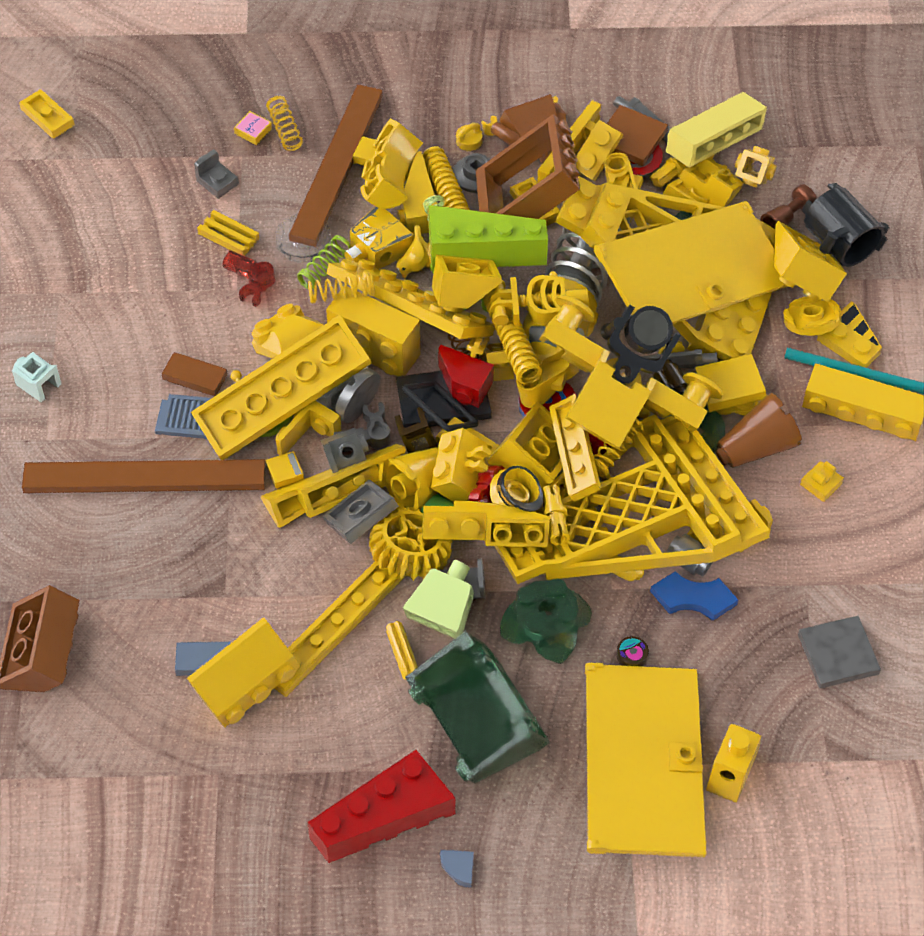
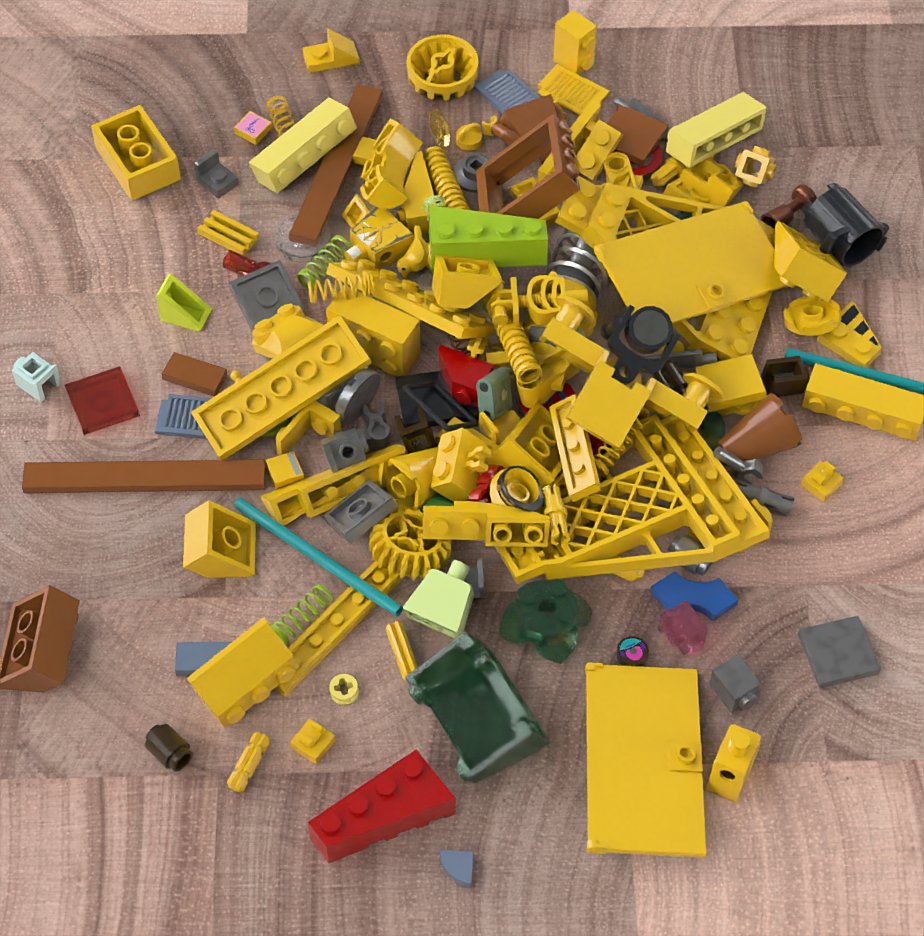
yellow plate [19,89,75,139] -> none
none -> clear red tile [65,366,140,435]
none -> yellow brick [91,105,181,201]
none -> dark brown brick [145,724,193,772]
none -> neon yellow slope [156,273,212,331]
none -> yellow slope [183,500,256,578]
none -> yellow axle [227,732,269,793]
none -> flat silver tile [228,260,306,331]
none -> teal piece [234,497,403,617]
none -> light yellow brick [249,97,357,194]
none -> lime piece [271,584,333,645]
none -> yellow tile [290,718,336,765]
none -> yellow slope [302,28,360,73]
none -> light yellow bush [329,674,359,705]
none -> yellow slope [342,194,371,228]
none -> yellow gear [407,35,478,101]
none -> clear yellow tile [429,108,449,147]
none -> sand blue window [474,70,540,114]
none -> sand green piece [476,364,519,422]
none -> yellow bracket [479,410,521,445]
none -> yellow window [538,64,610,116]
none -> yellow brick [553,10,597,75]
none -> clear pink brick [658,600,708,655]
none -> flat silver brick [709,655,761,714]
none -> flat silver bar [713,446,764,485]
none -> flat silver pin [735,479,795,516]
none -> dark brown window [760,355,810,397]

